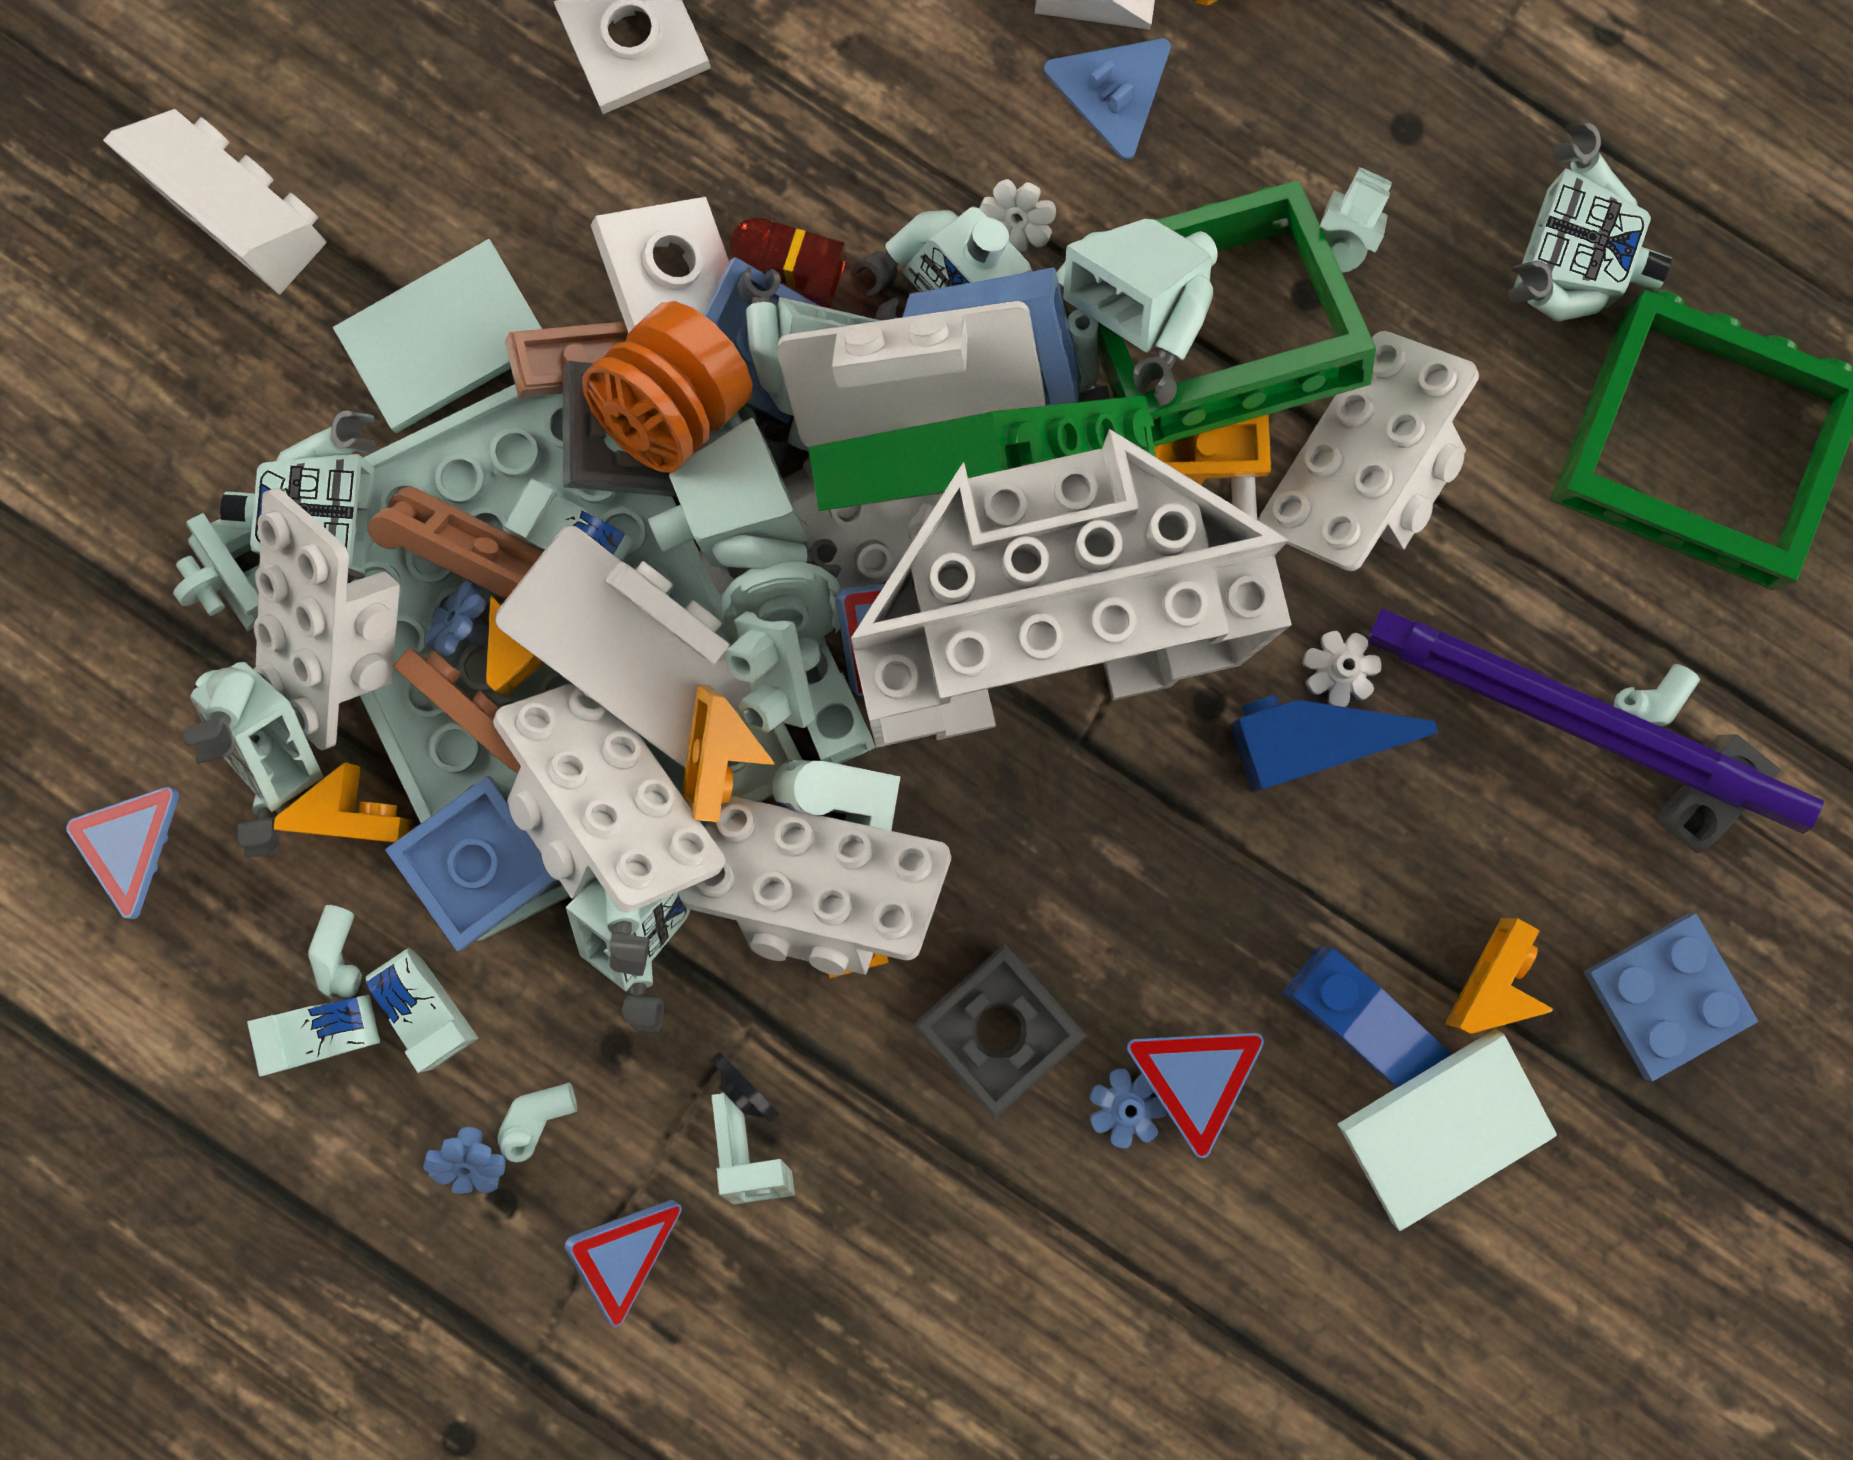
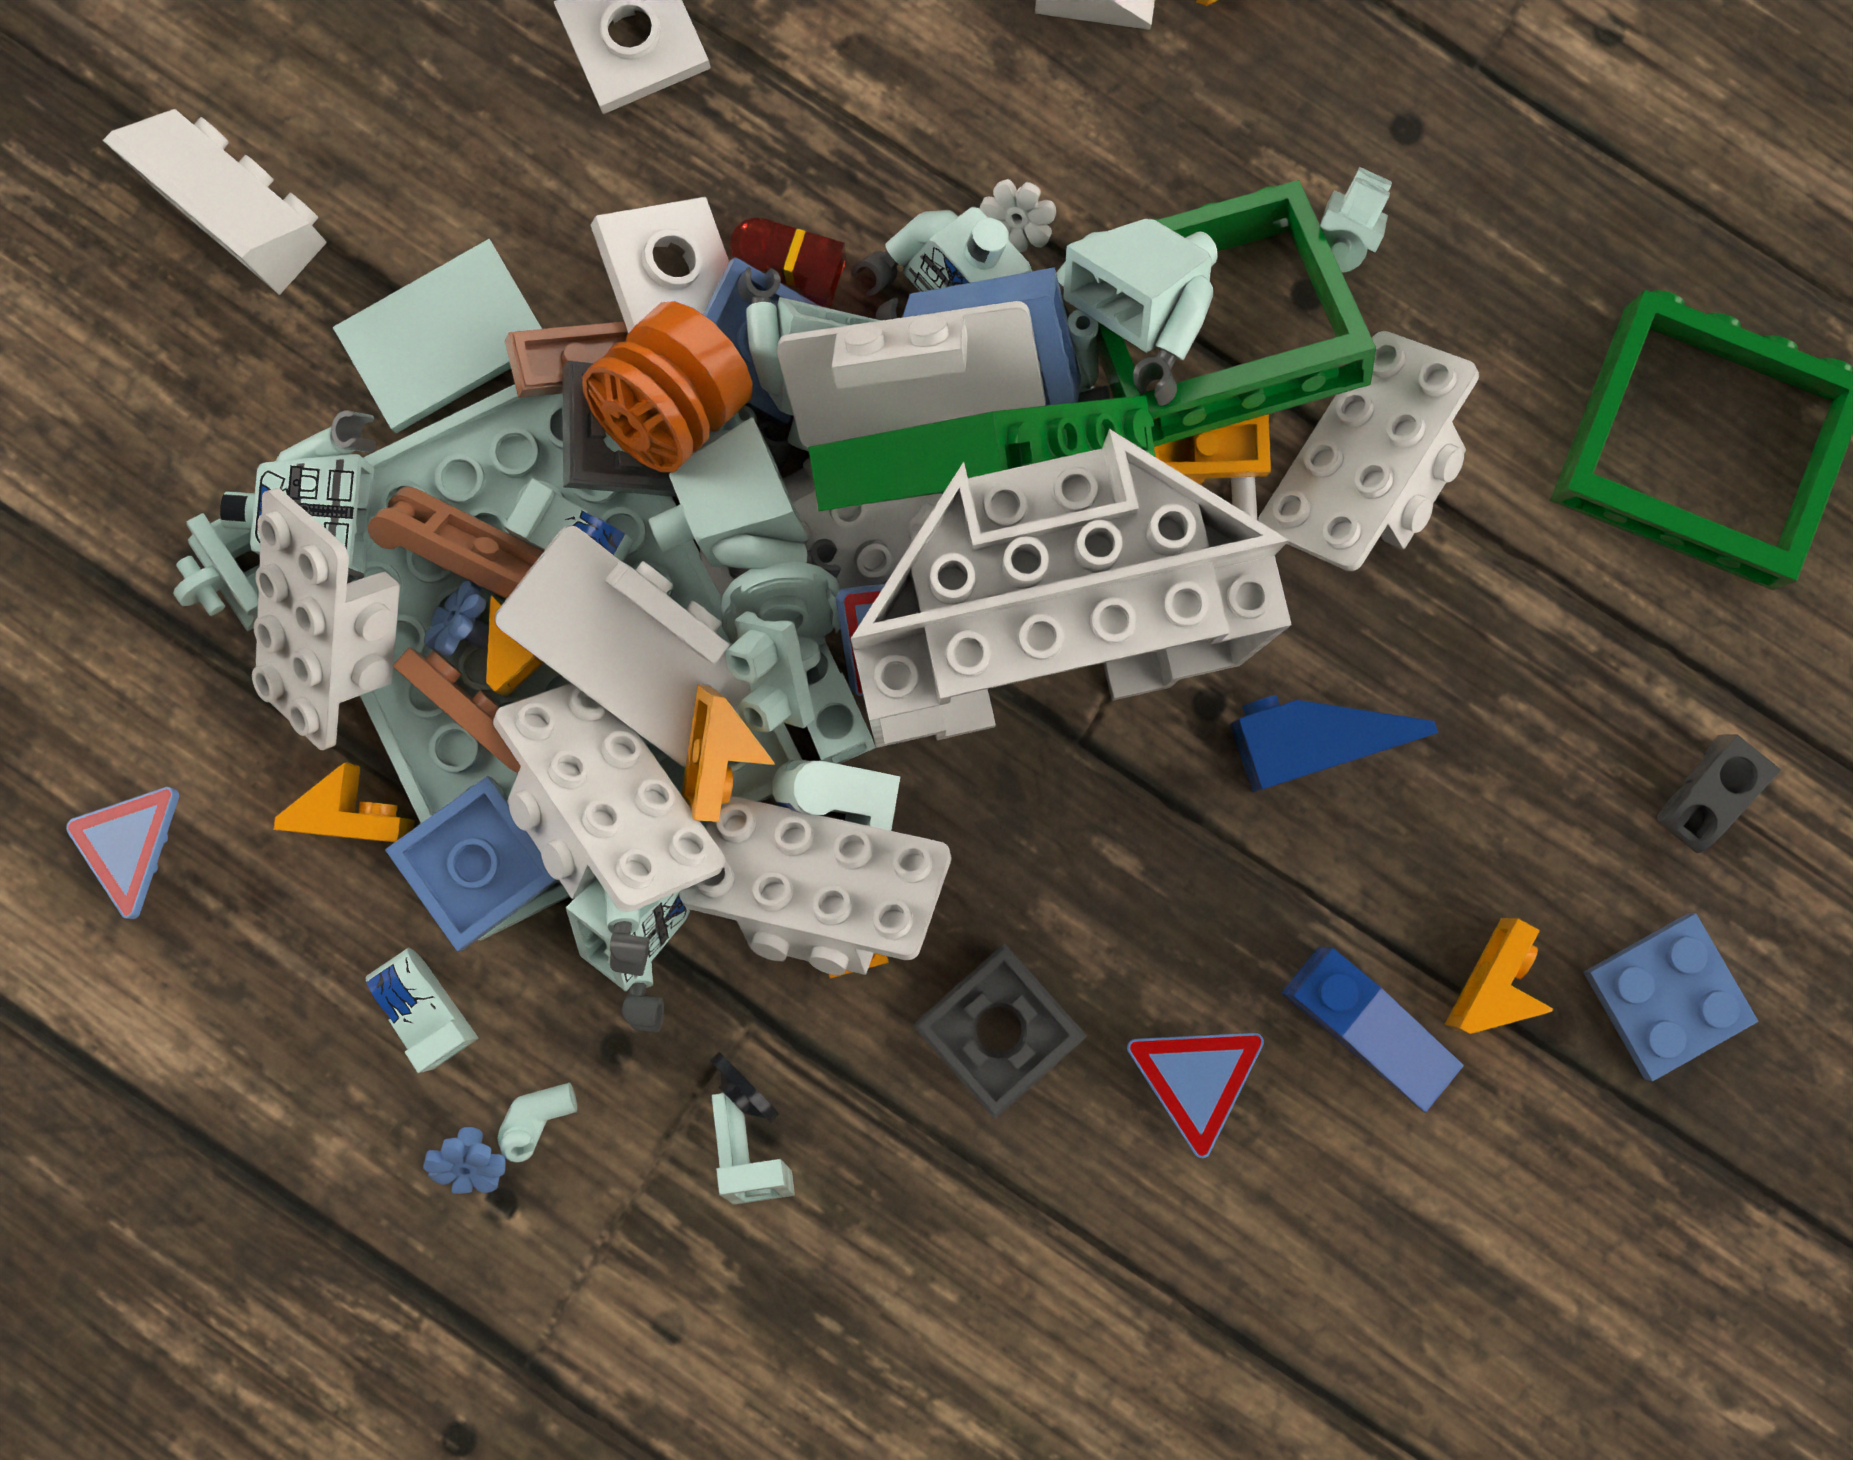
light aqua torso [184,662,324,858] -> none
light aqua leg [247,995,380,1077] -> none
light aqua arm [308,905,362,999] -> none
piece [565,1200,682,1327] -> none
medium blue piece [1044,38,1171,161] -> none
medium blue plant [1089,1068,1167,1148] -> none
white plant [1302,631,1381,707] -> none
light aqua tile [1338,1028,1557,1231] -> none
dark purple piece [1368,608,1824,834] -> none
torso [1508,123,1672,322] -> none
light aqua arm [1614,664,1700,727] -> none

